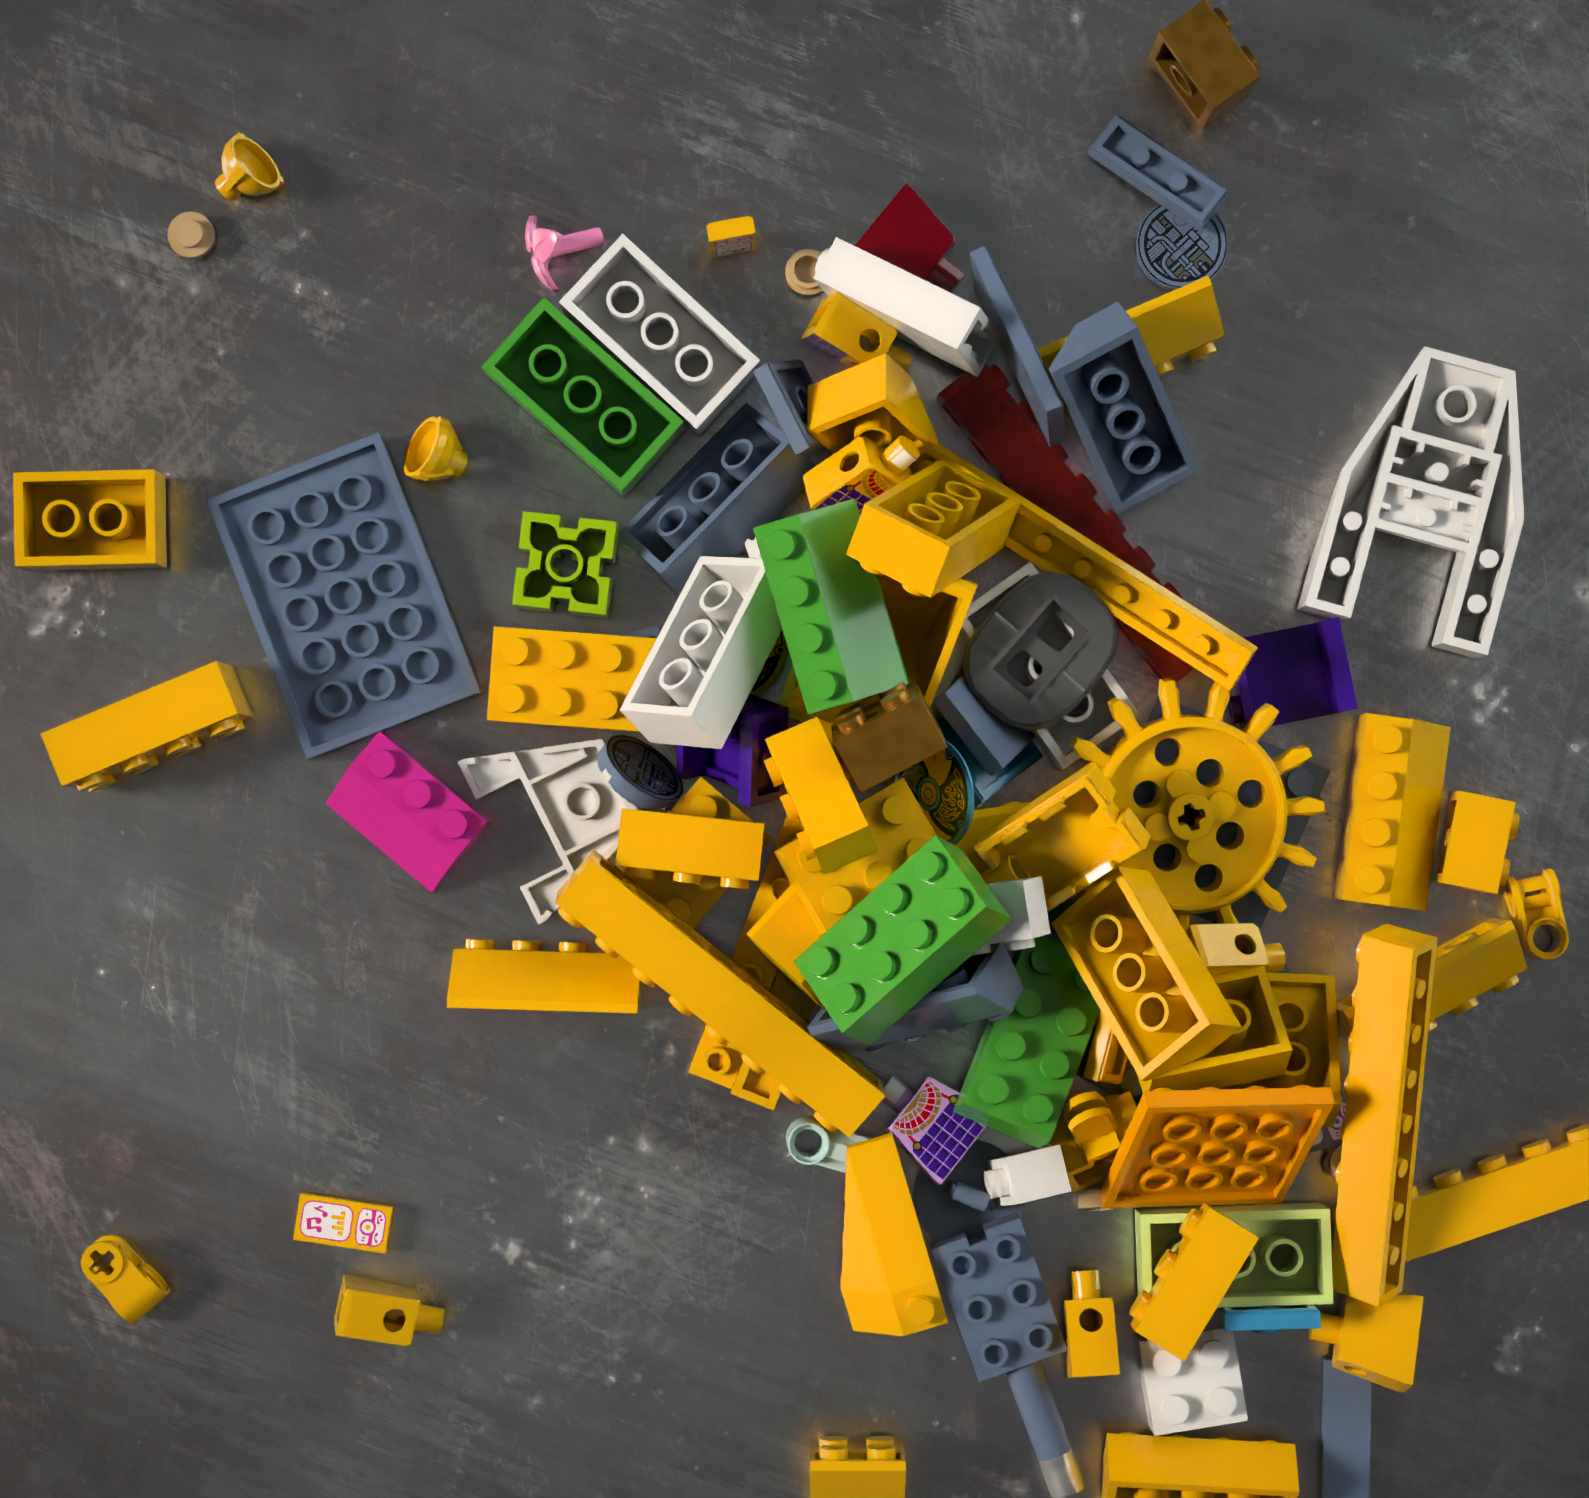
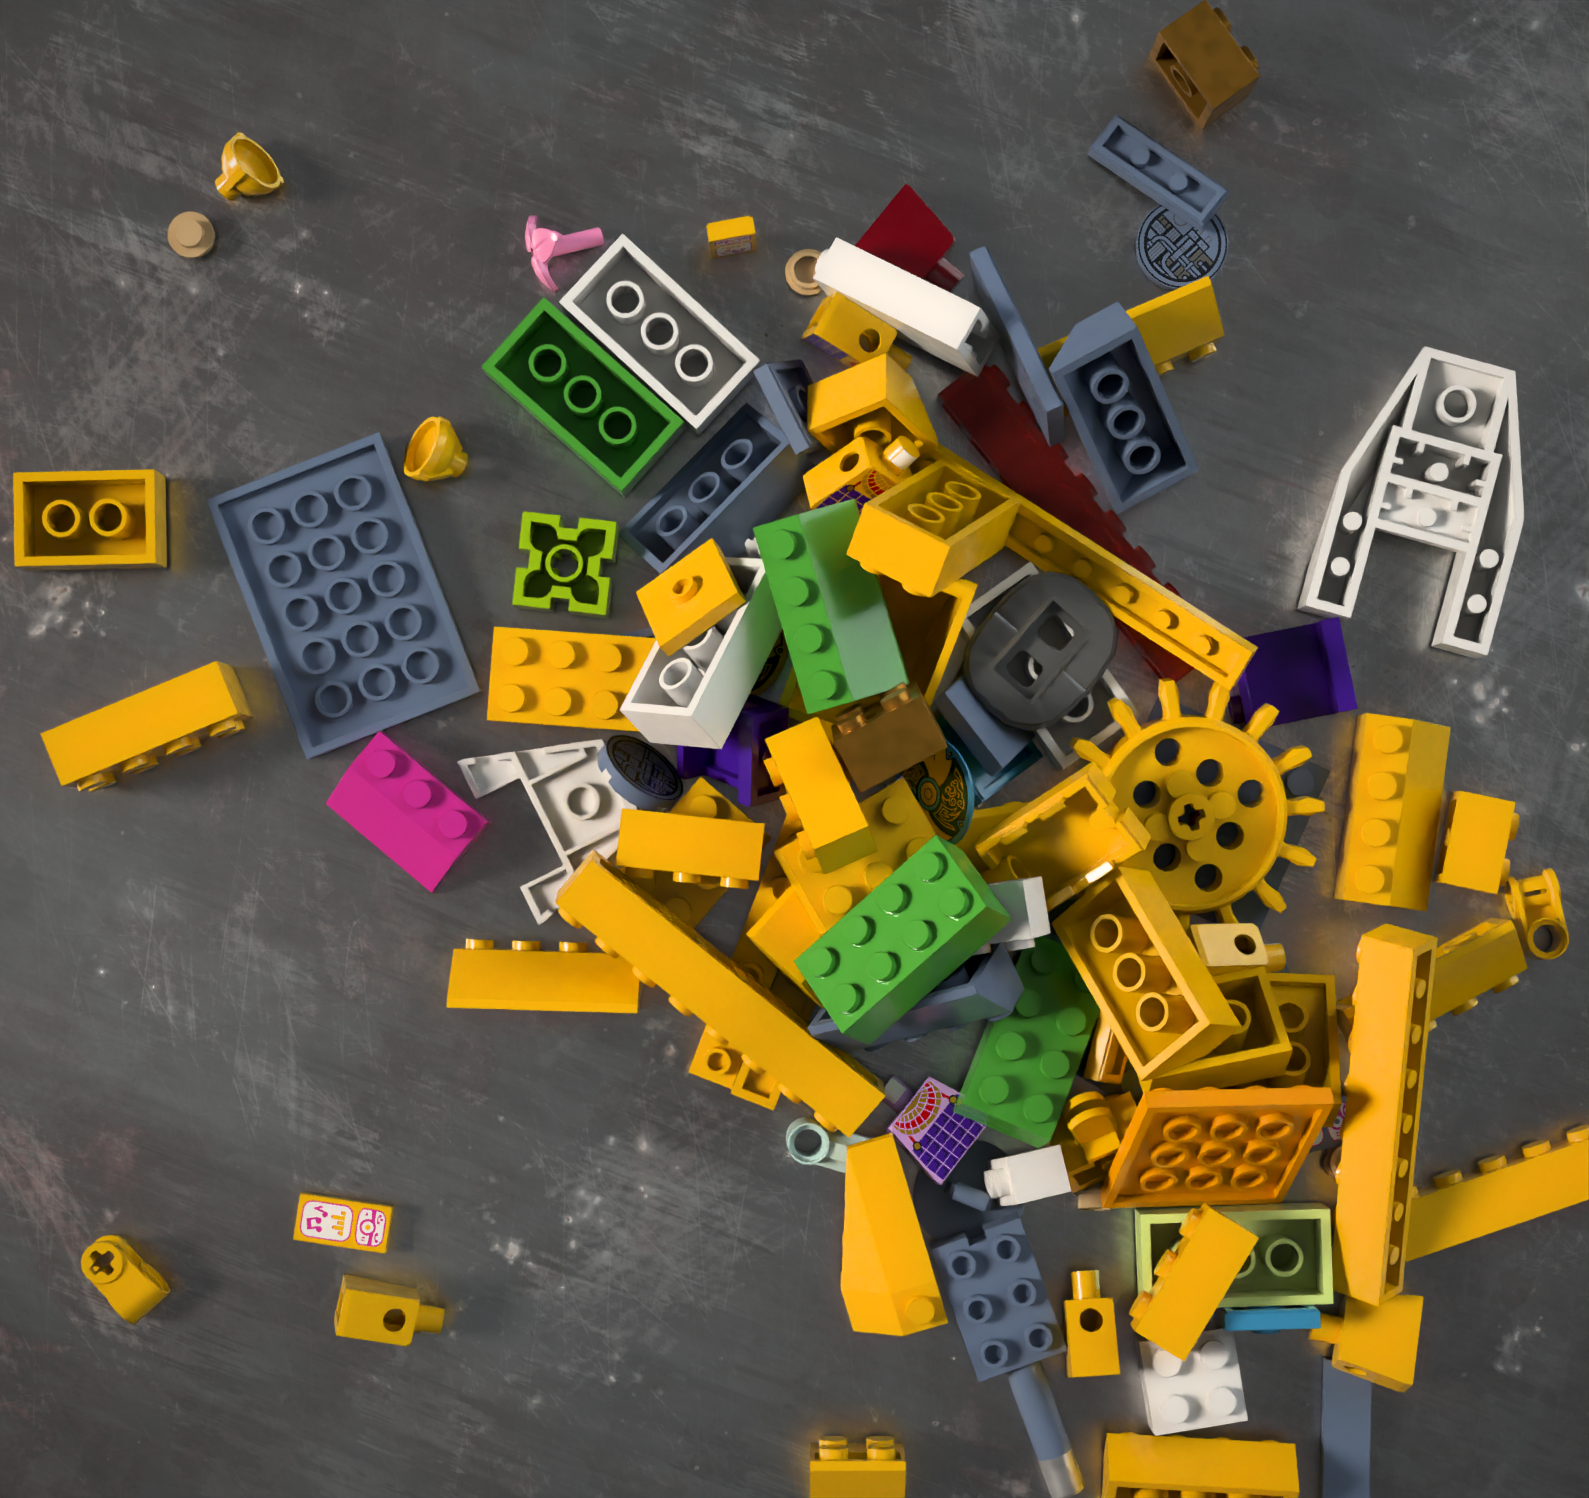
none -> yellow plate [636,538,746,657]

